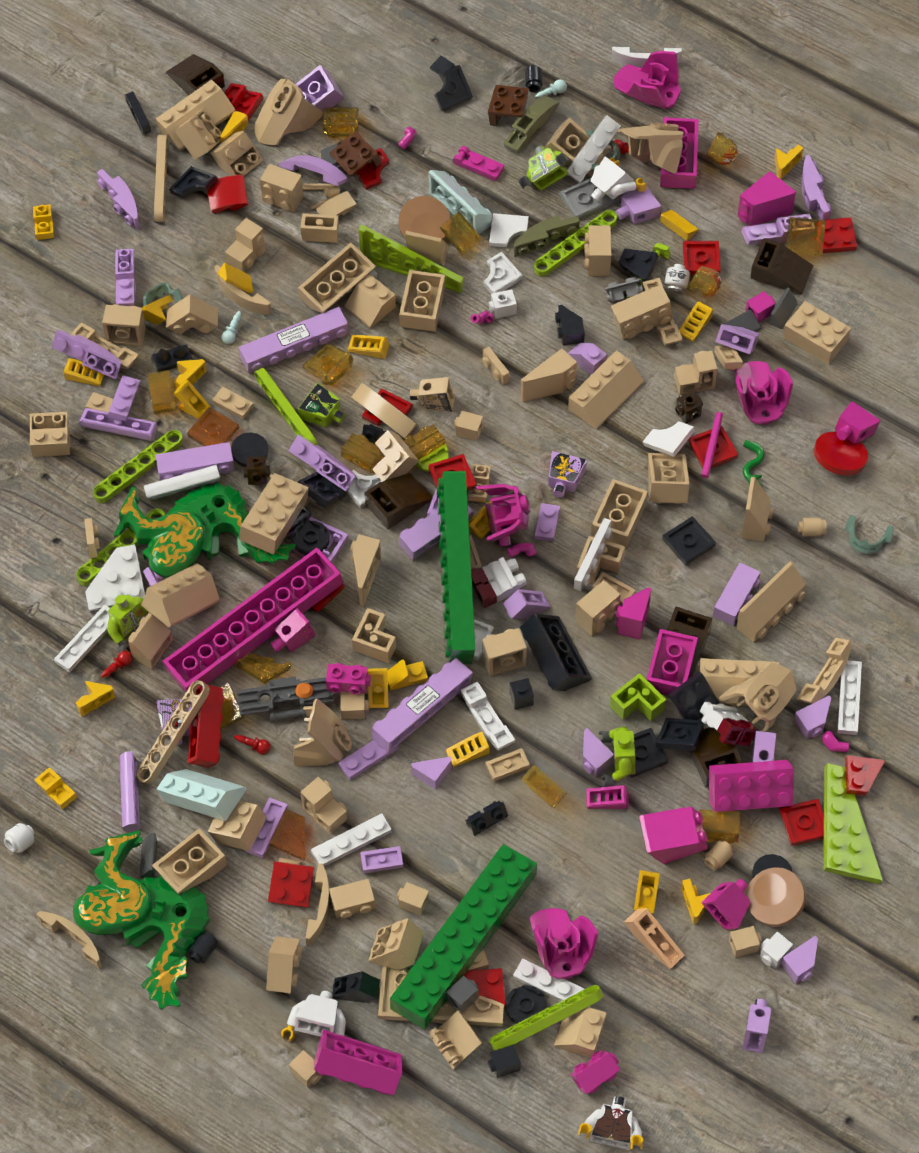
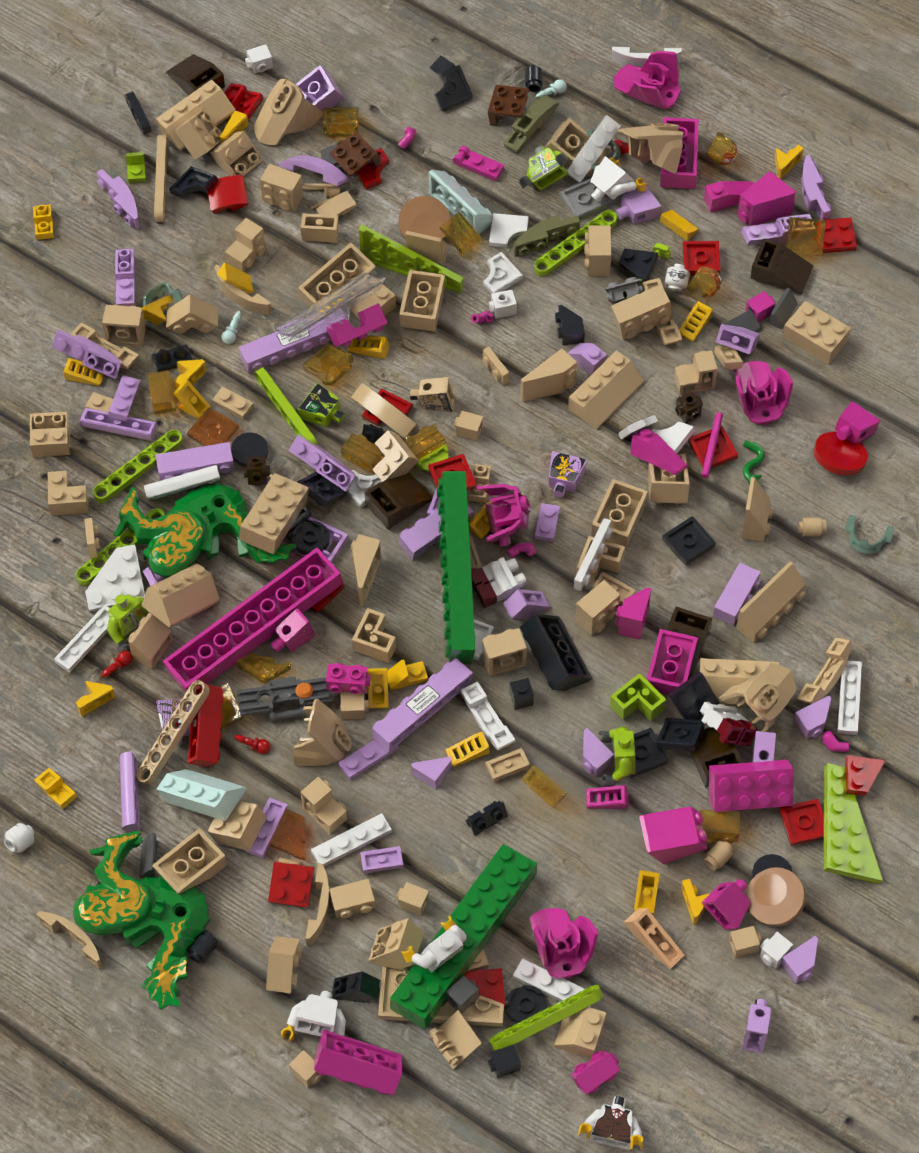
none -> tan brick [48,471,89,516]
none -> lime slope [126,152,146,183]
none -> white brick [245,44,273,74]
none -> clear hinge [274,273,386,339]
none -> dark pink arch [326,303,387,348]
none -> white torso [401,916,466,973]
none -> white tile [618,415,658,440]
none -> dark pink slope [631,428,687,475]
none -> dark pink slope [704,181,754,212]

